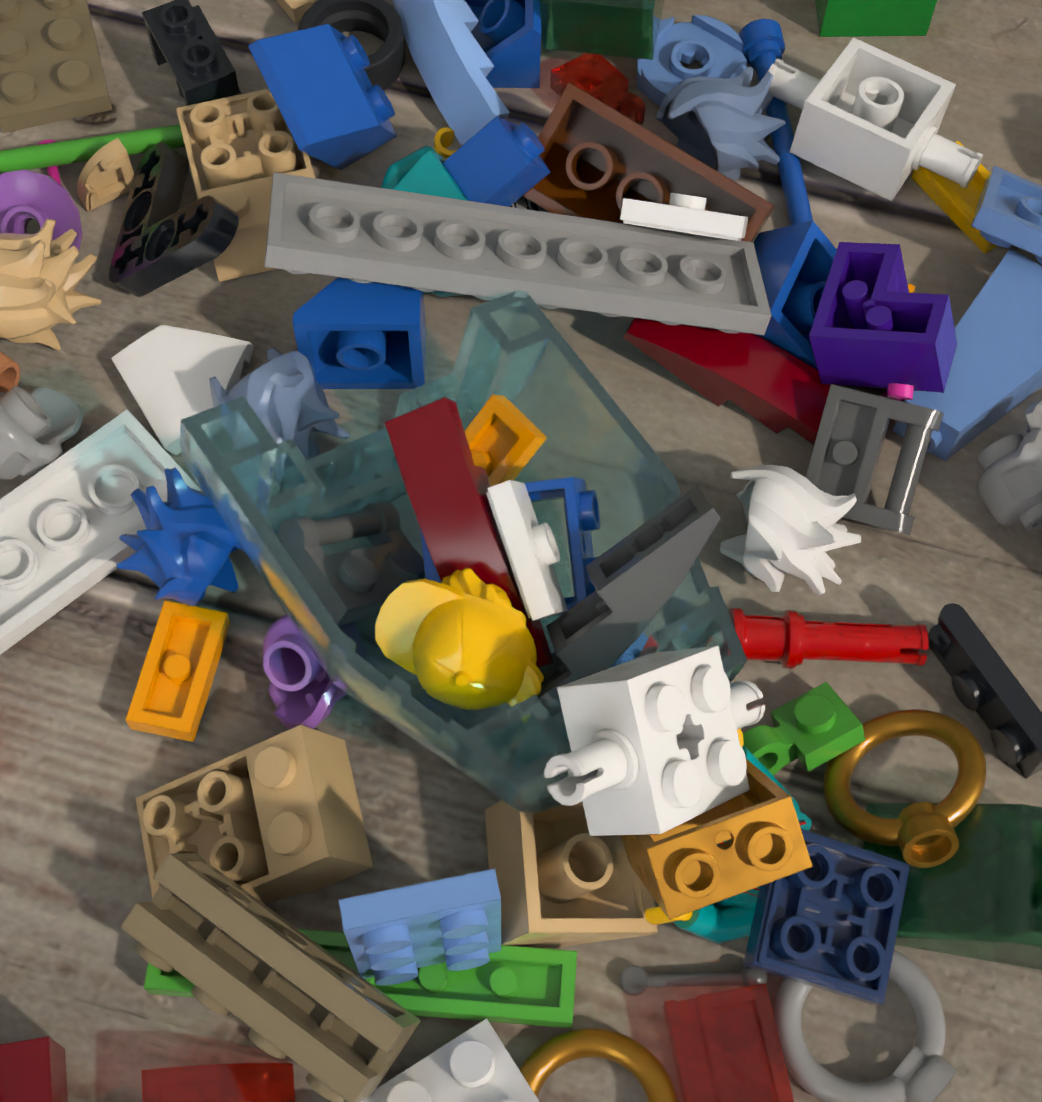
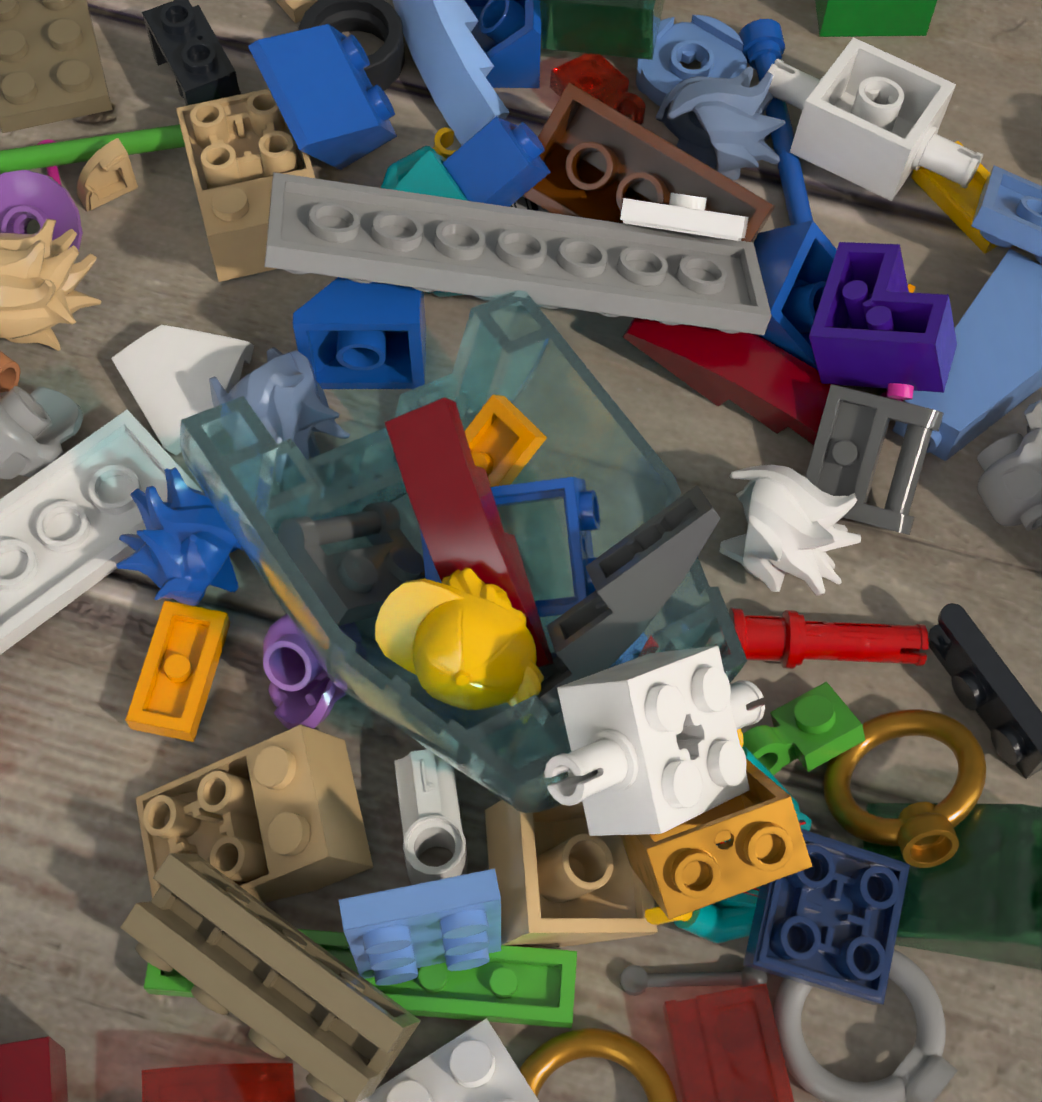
black beam [109,142,239,297] -> none
white plate [486,480,568,621] -> none
none -> white piece [394,748,468,885]

